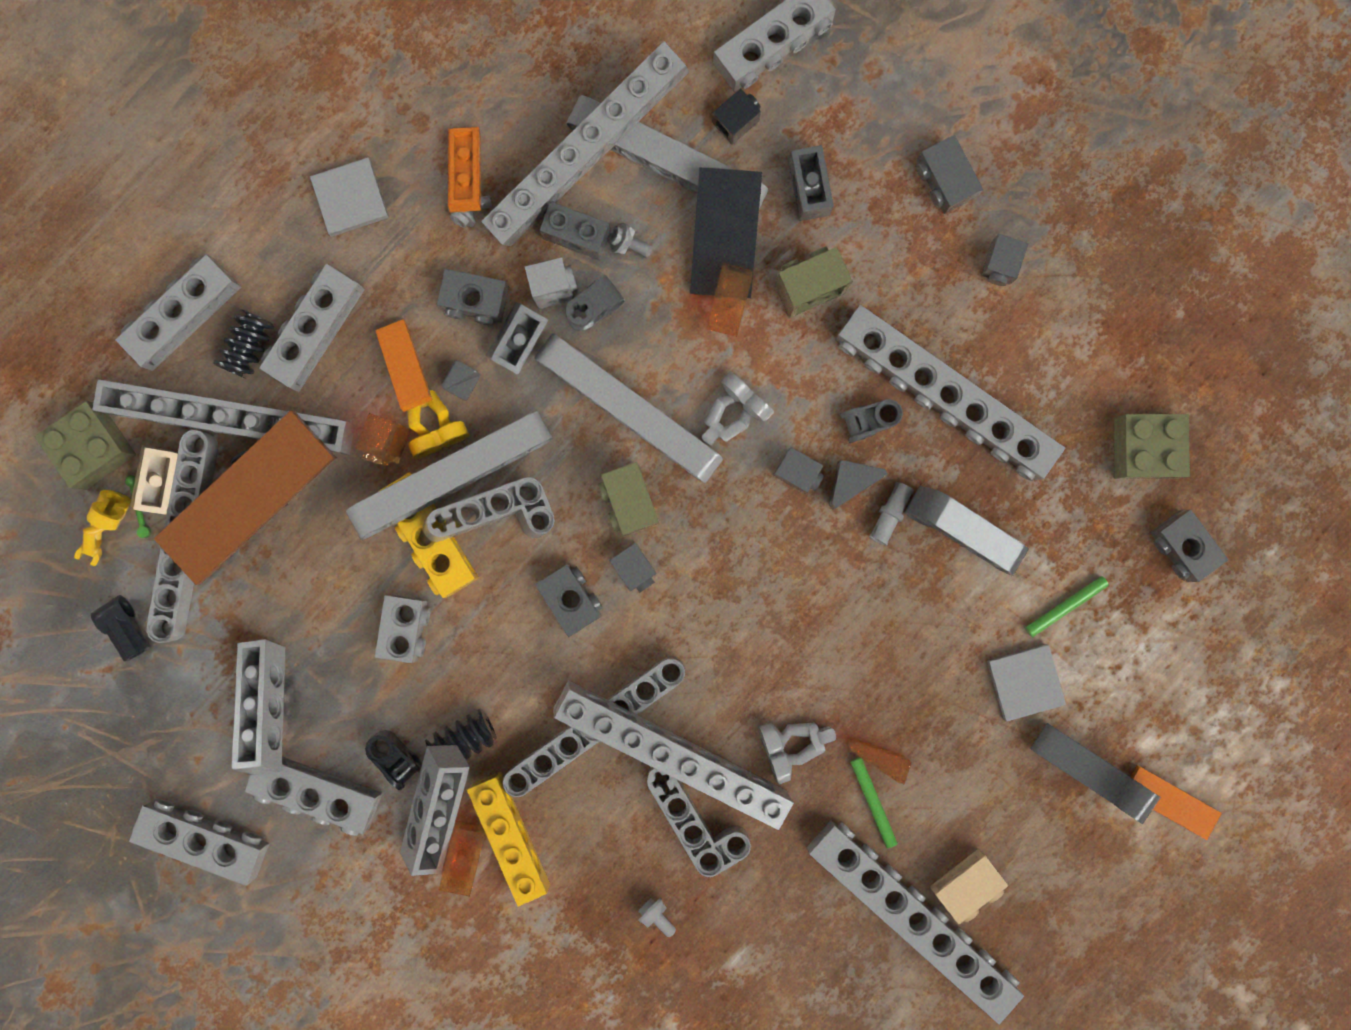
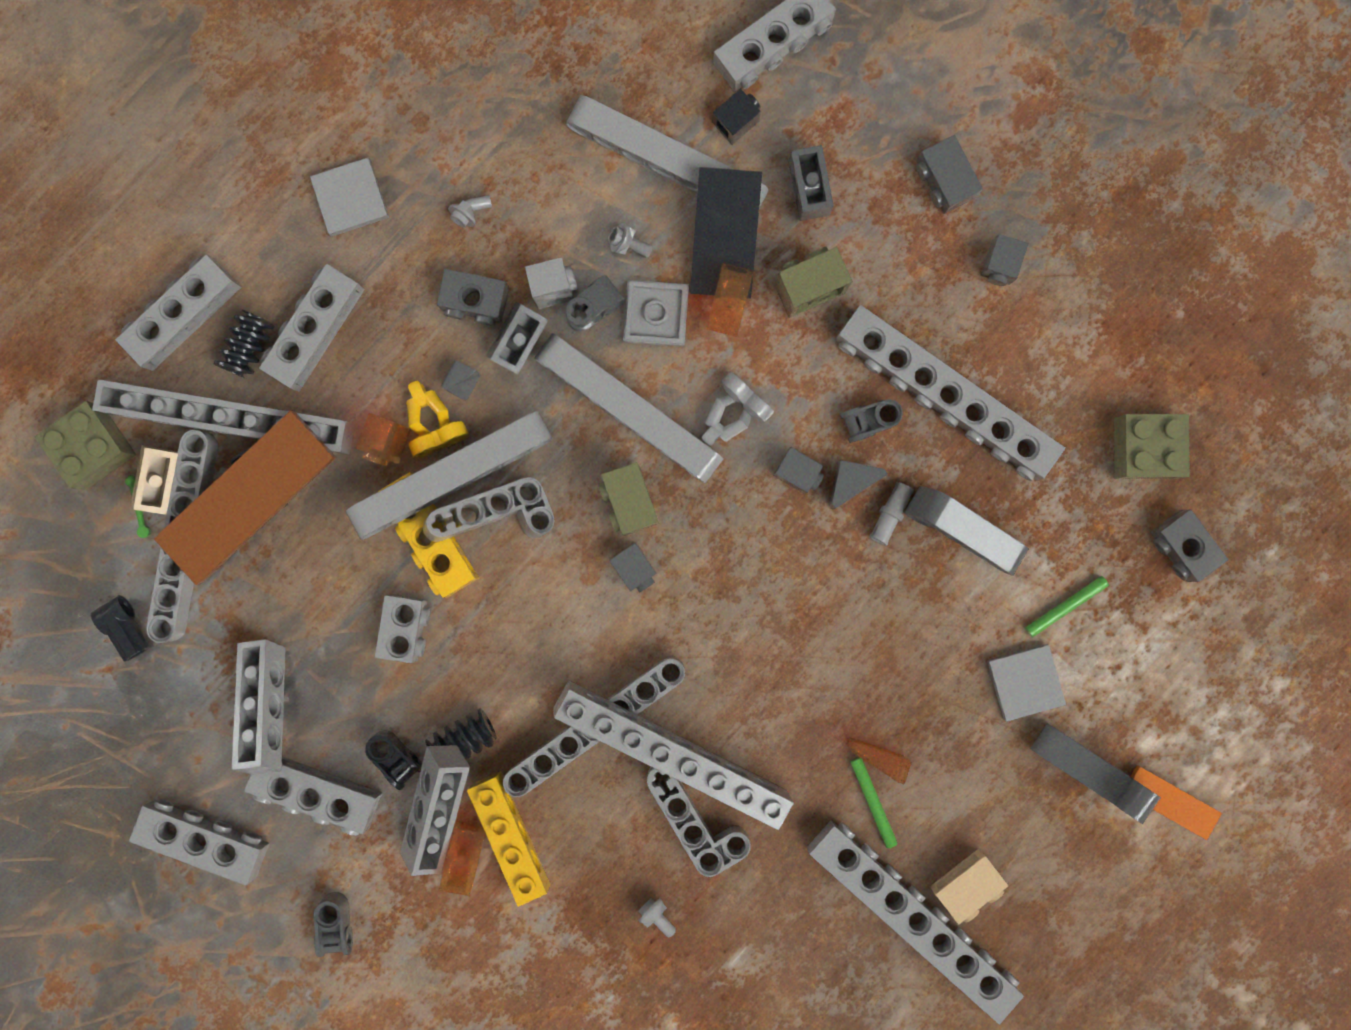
yellow piece [74,490,131,566] -> none
orange tile [375,319,433,412] -> none
orange tile [448,127,481,213] -> none
light grey brick [481,41,689,246] -> none
dark grey brick [535,564,603,638] -> none
dark grey brick [539,202,611,260] -> none
light grey piece [758,722,836,785] -> none
none -> dark grey piece [313,892,353,957]
none -> light grey tile [623,280,689,347]

